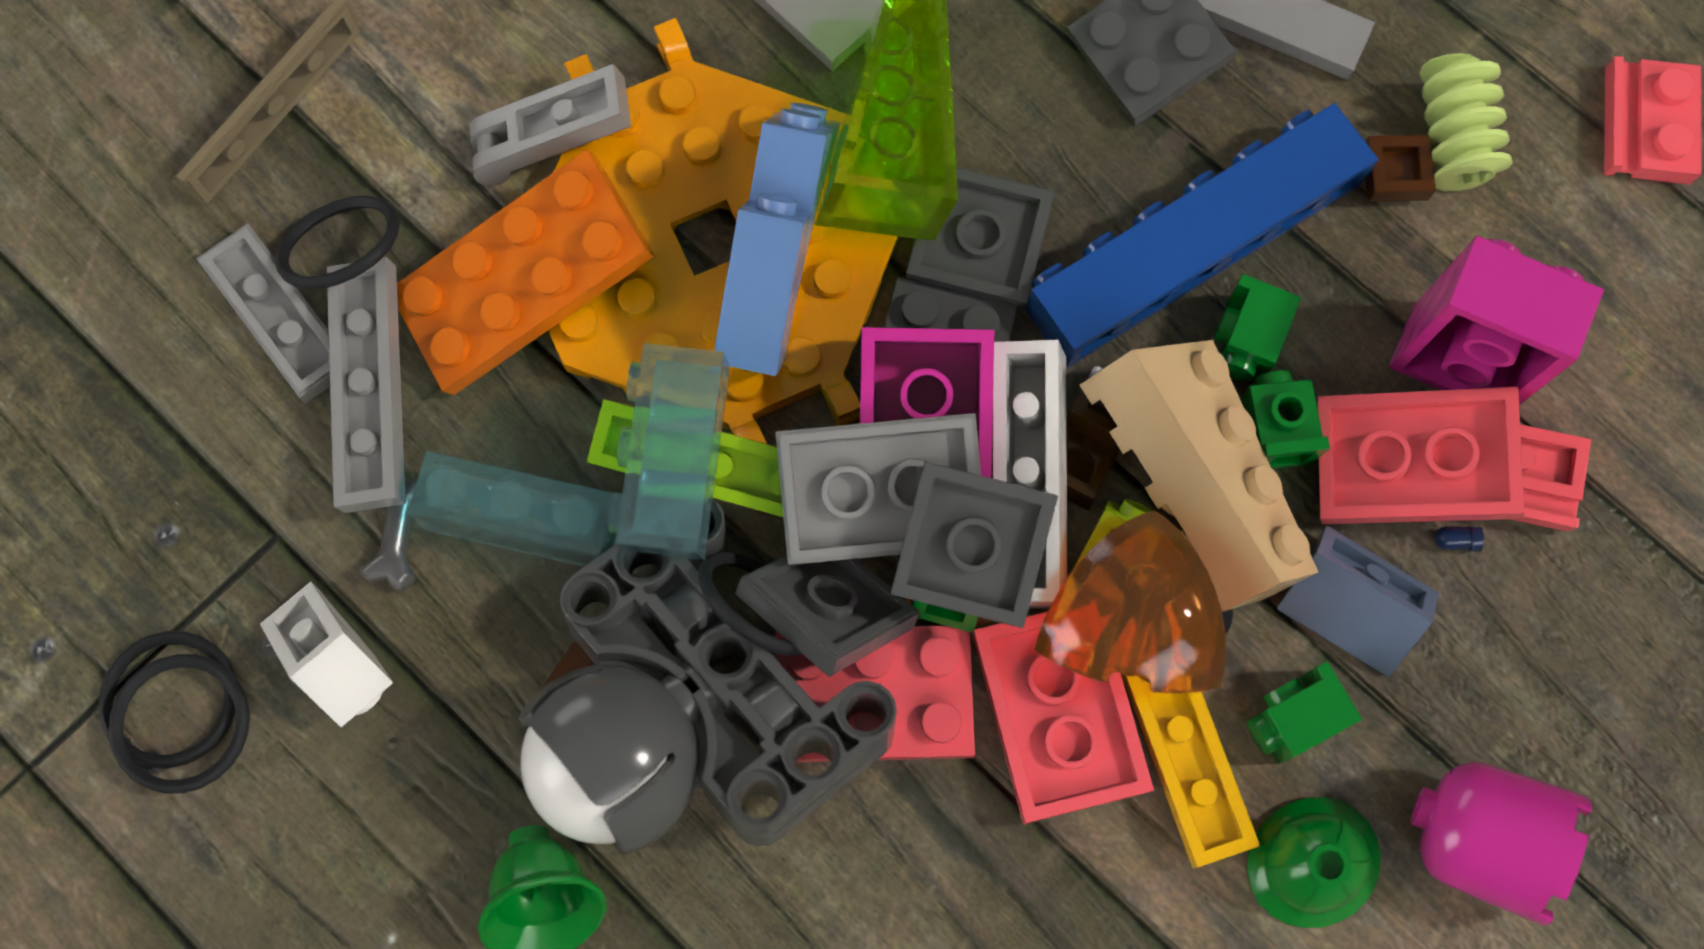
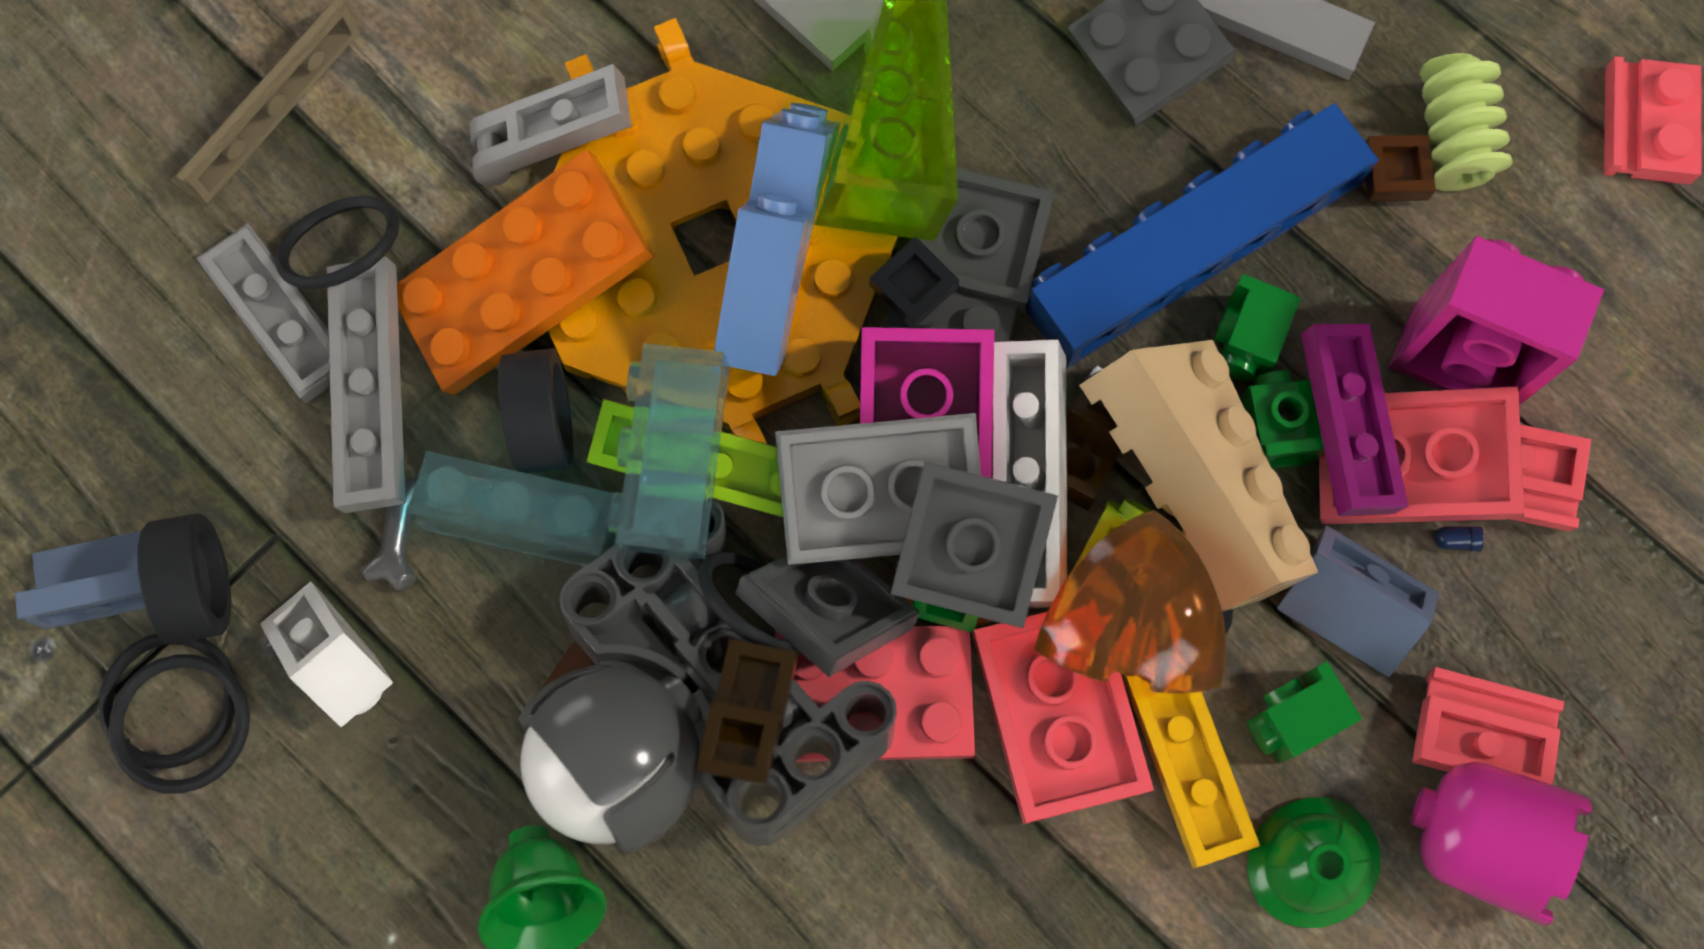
none -> sand blue panel [15,531,146,630]
none -> black tyre [137,513,232,643]
none -> black tyre [498,349,573,474]
none -> dark brown slope [696,639,798,786]
none -> black plate [870,236,959,328]
none -> magenta plate [1301,324,1409,516]
none -> coral plate [1412,667,1564,785]

